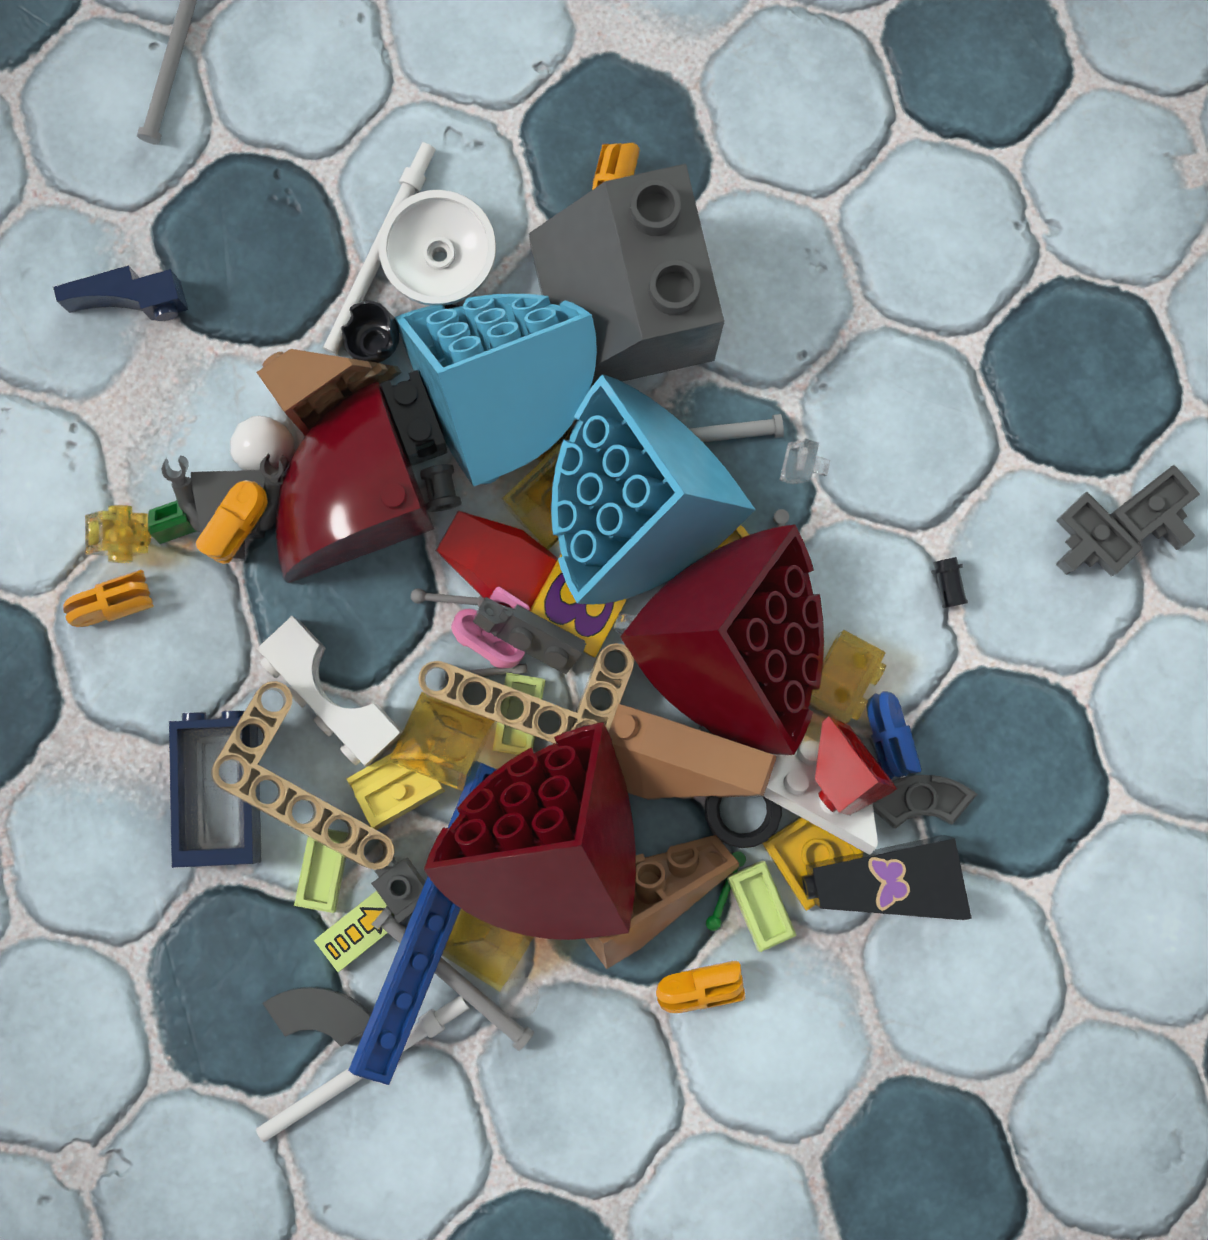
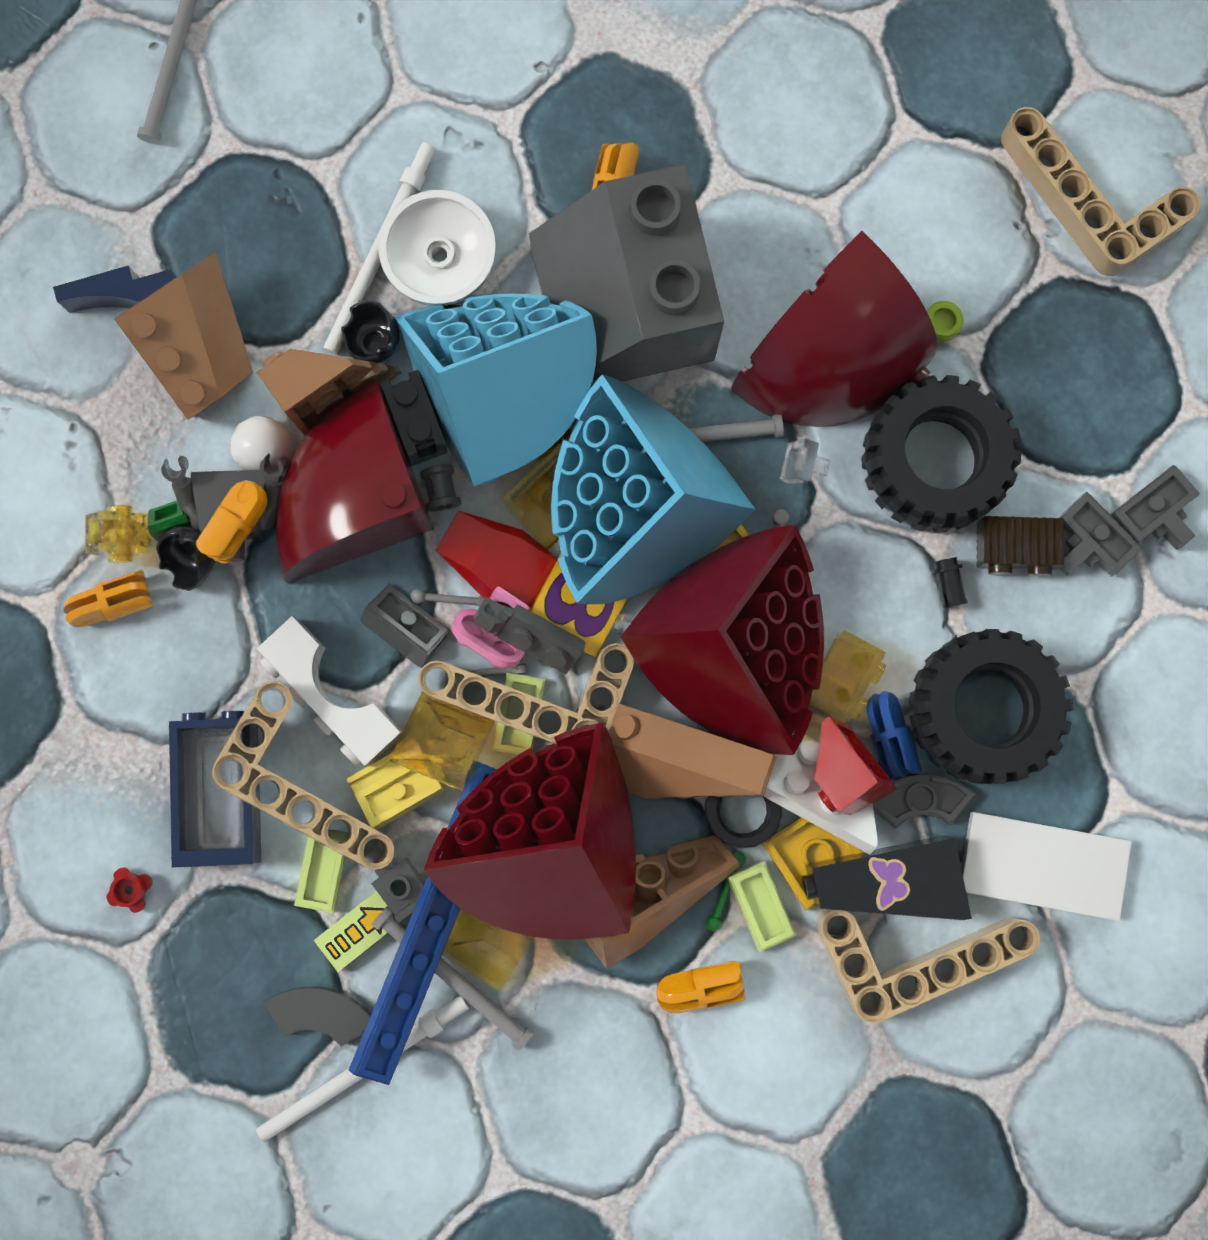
none -> red plate [106,867,153,913]
none -> medium nougat wedge [114,251,253,420]
none -> black hair [156,527,215,591]
none -> dark grey slope [360,583,450,668]
none -> dark red brick [731,231,937,427]
none -> tan beam [816,909,1041,1023]
none -> black tyre [861,375,1022,533]
none -> black tyre [909,629,1073,784]
none -> lime tile [927,301,964,342]
none -> white tile [961,812,1132,921]
none -> dark brown brick [976,516,1064,577]
none -> tan beam [1001,107,1201,276]

